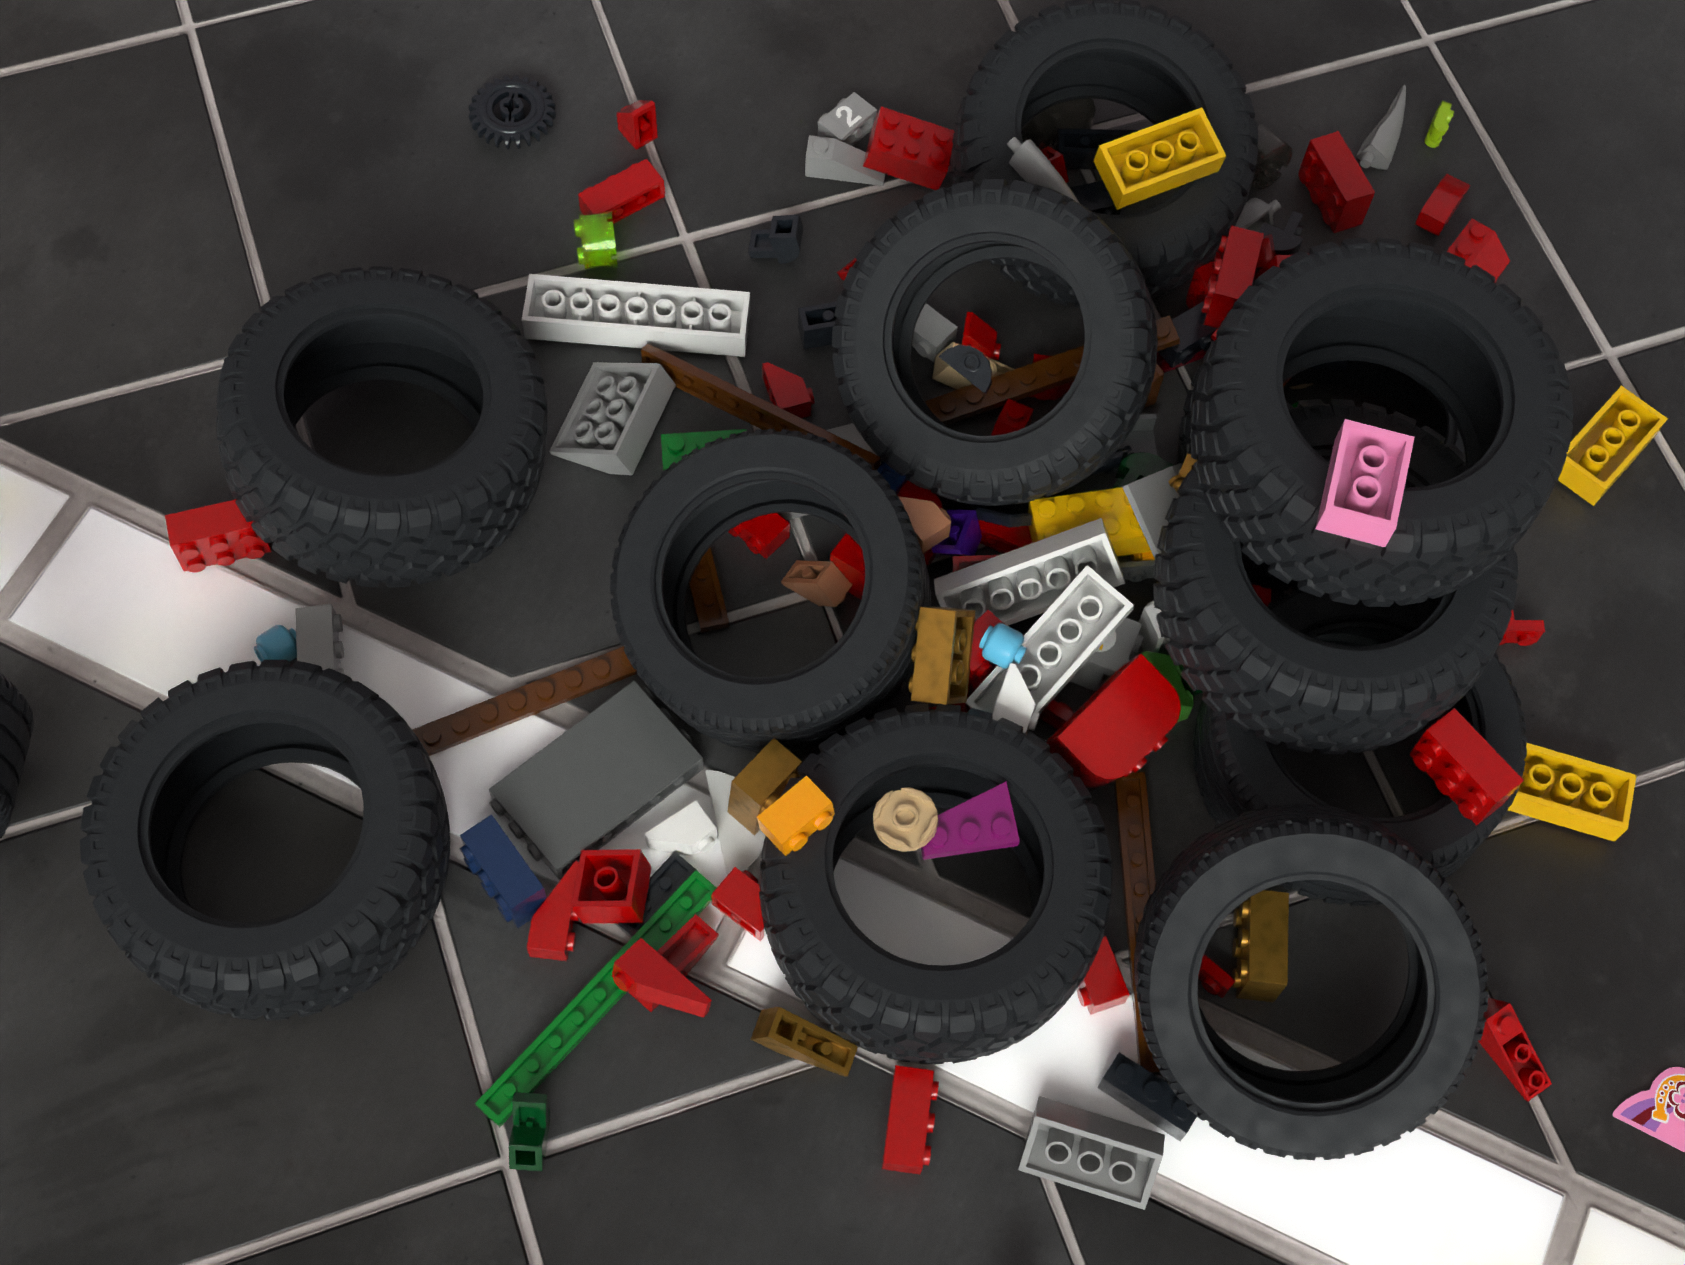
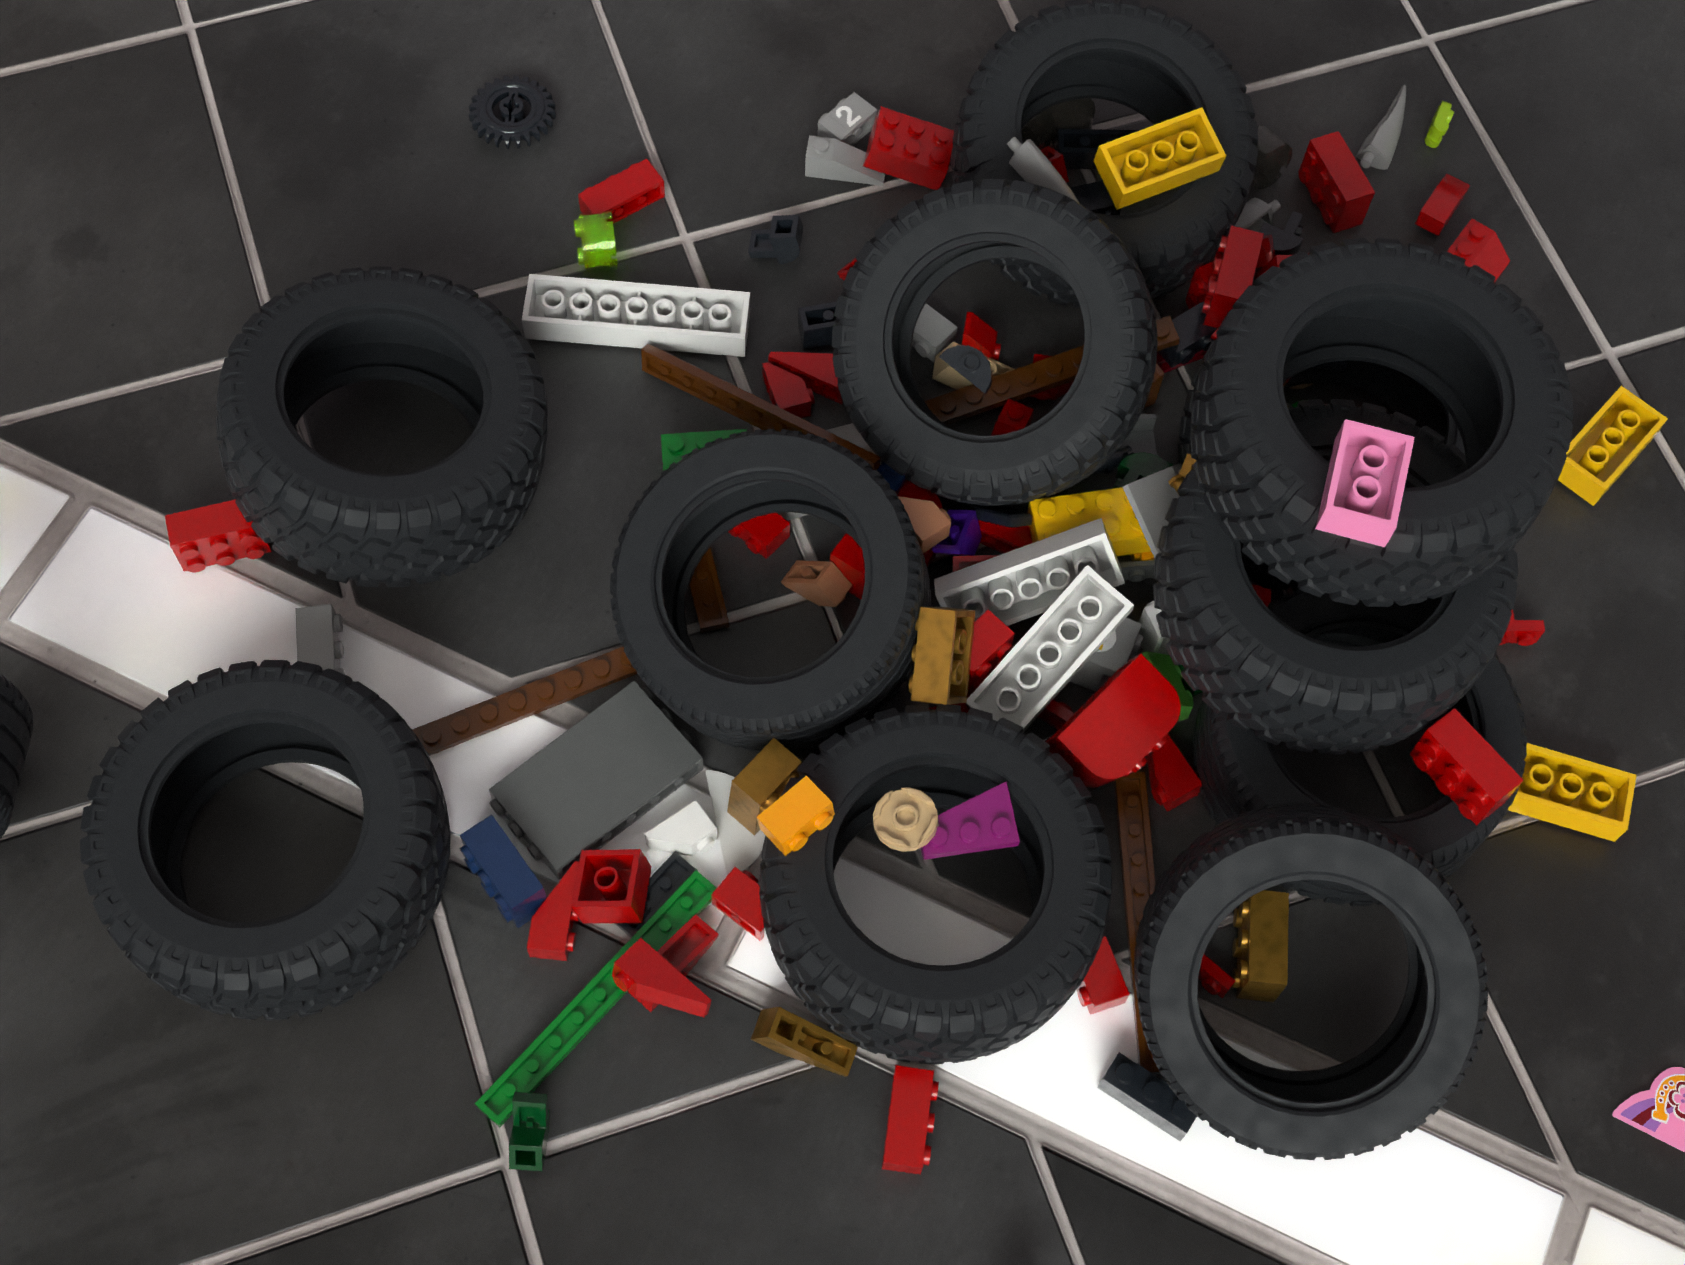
medium azure head [254,625,297,662] -> none
light grey slope [549,362,676,475] -> none
red slope [617,100,658,150] -> none
medium azure head [979,623,1027,669] -> none
white slope [993,663,1040,735] -> none
light grey slope [1018,1096,1165,1210] -> none
red slope [1478,998,1552,1101] -> none
none -> red slope [768,351,843,404]
none -> red slope [1147,733,1202,812]

